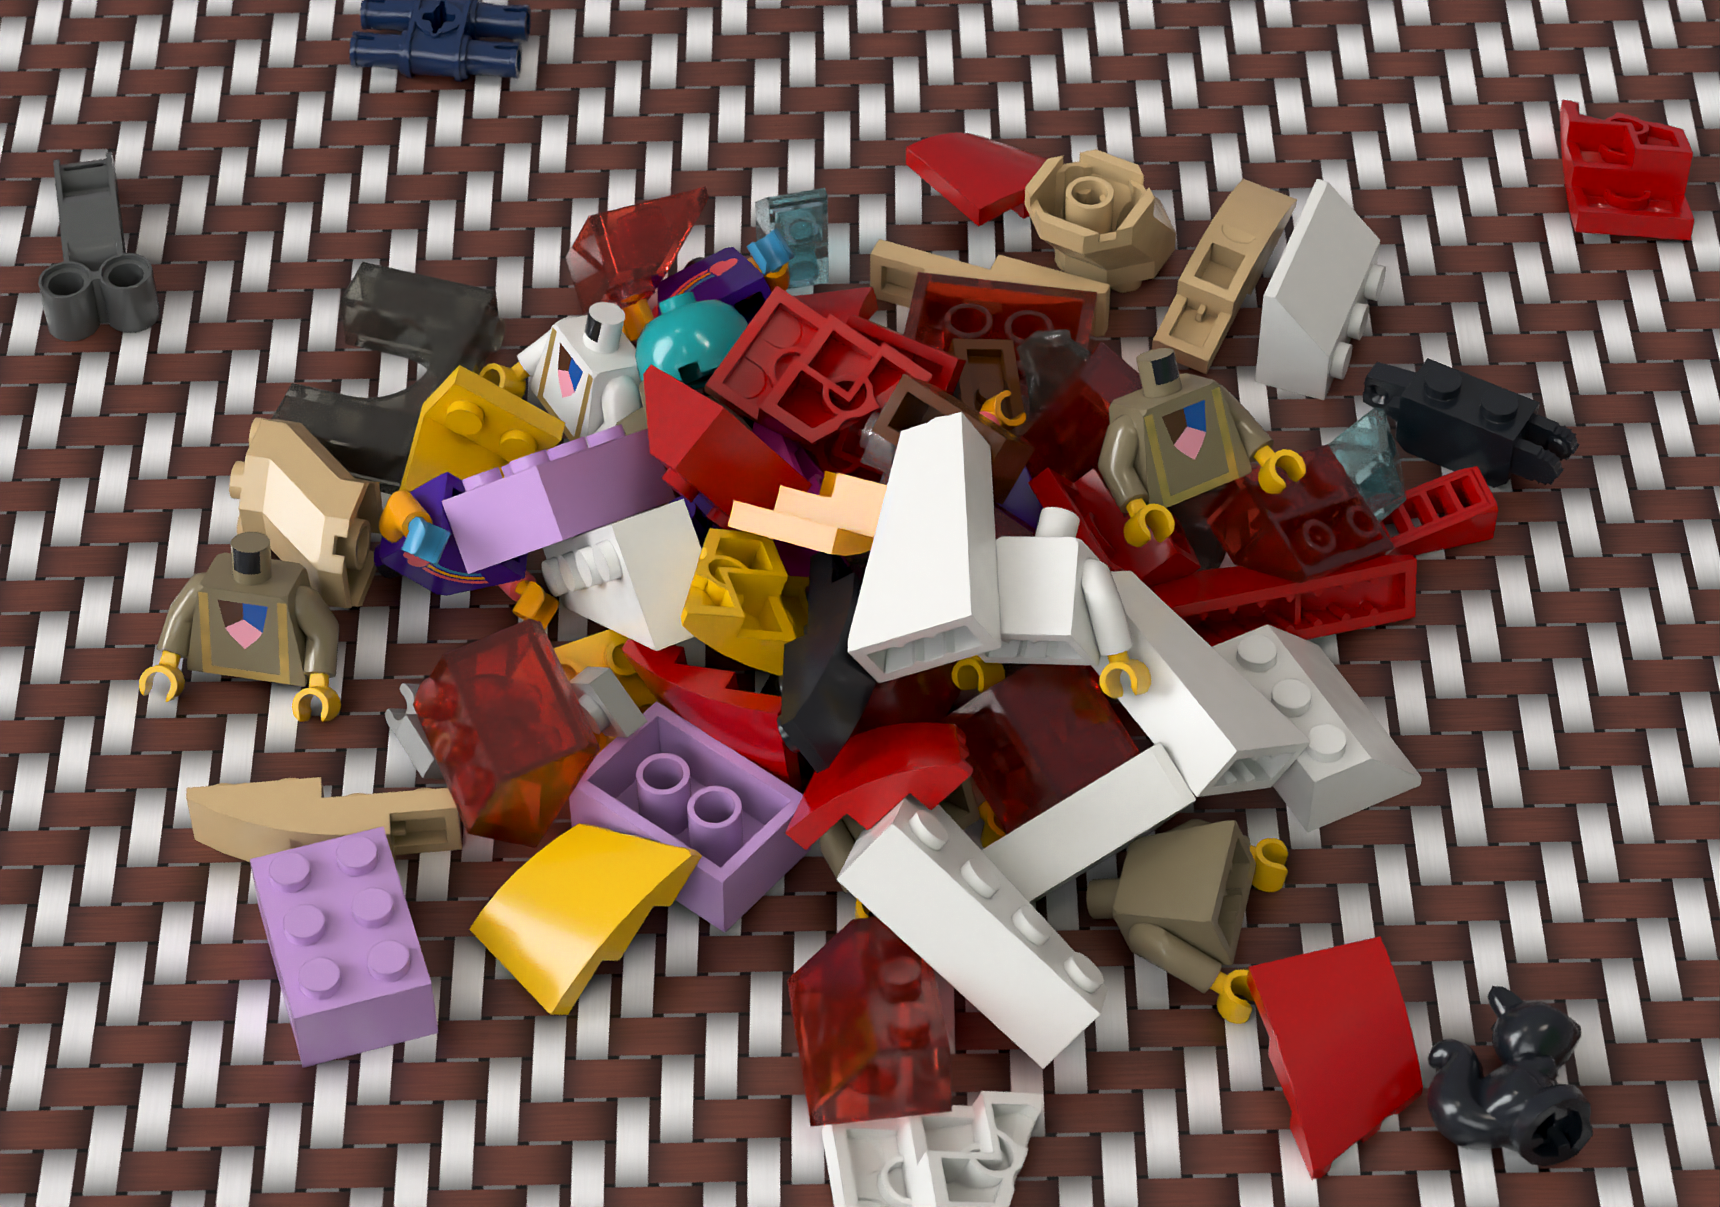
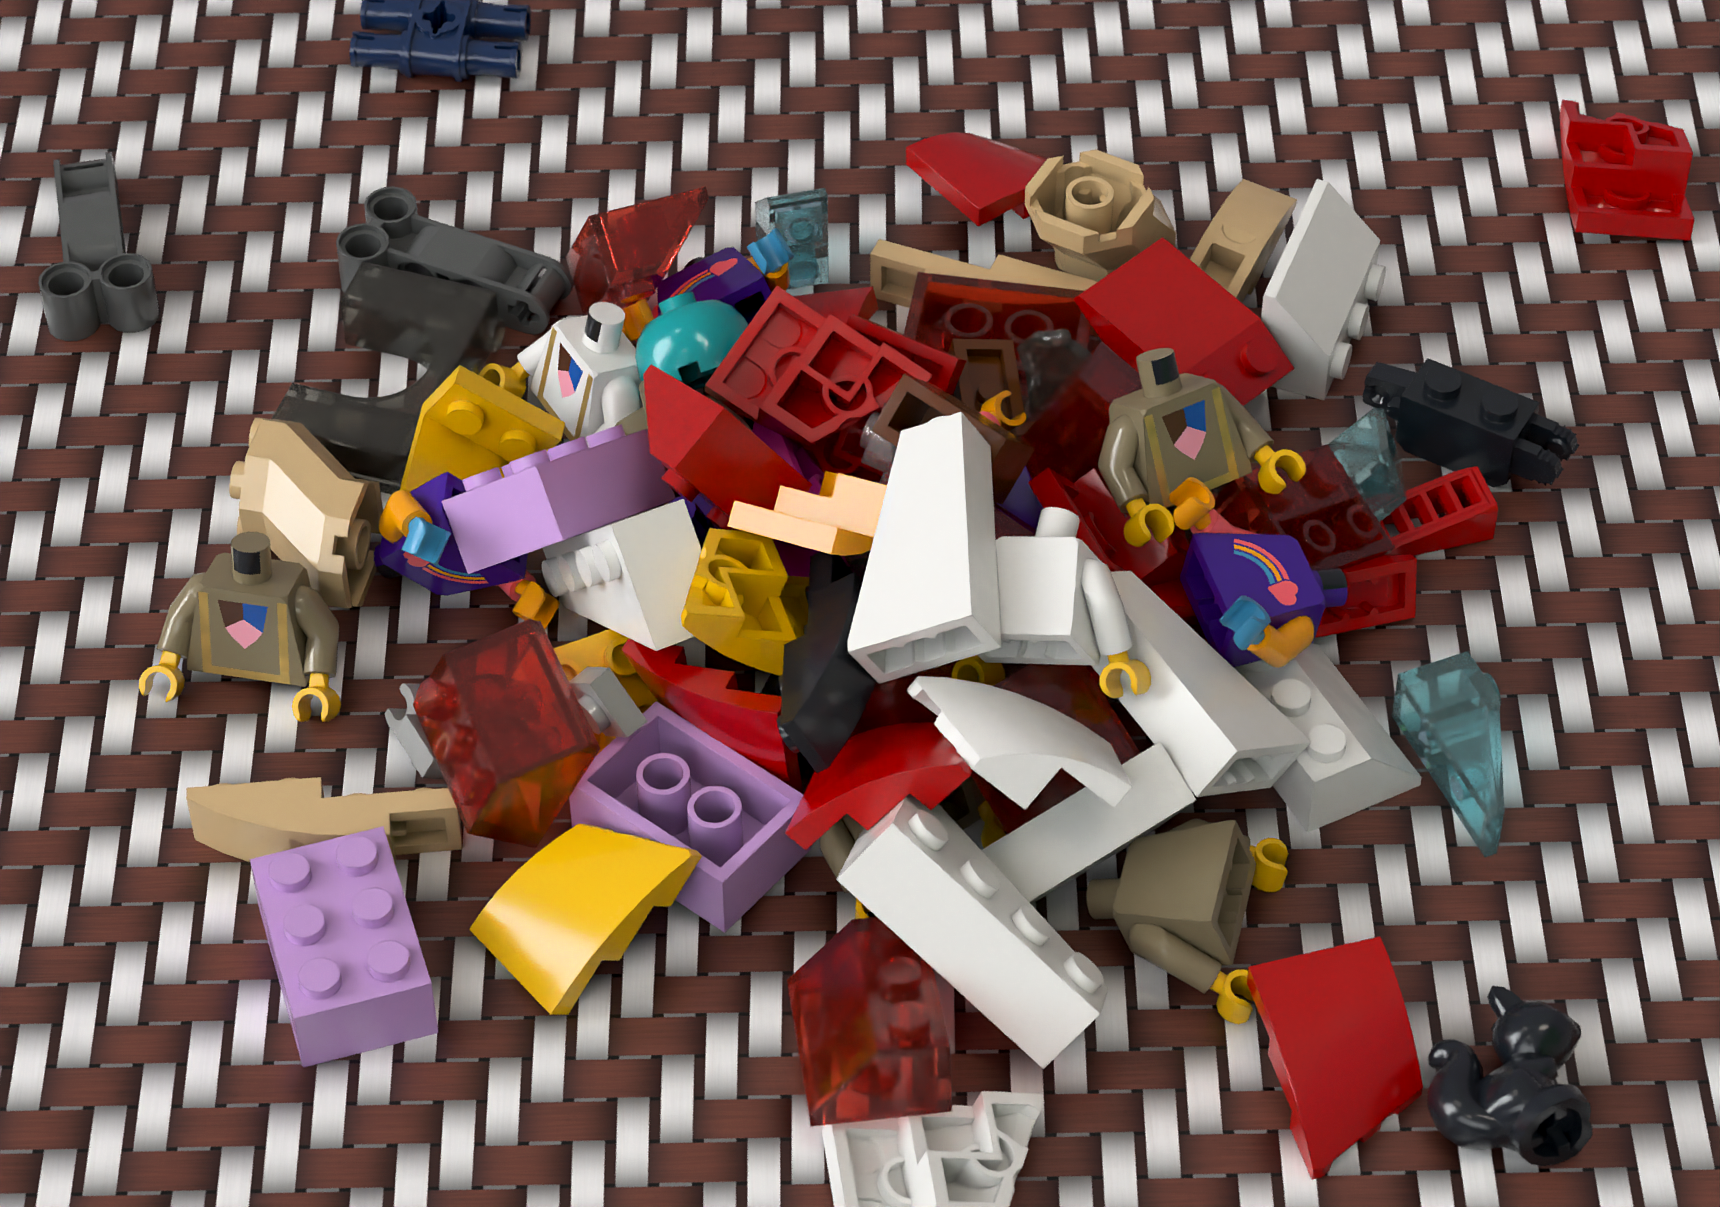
none -> dark grey piece [336,186,574,334]
none -> white slope [907,676,1132,810]
none -> red slope [1073,237,1295,406]
none -> torso [1169,477,1348,668]
none -> clear light blue slope [1392,651,1504,857]

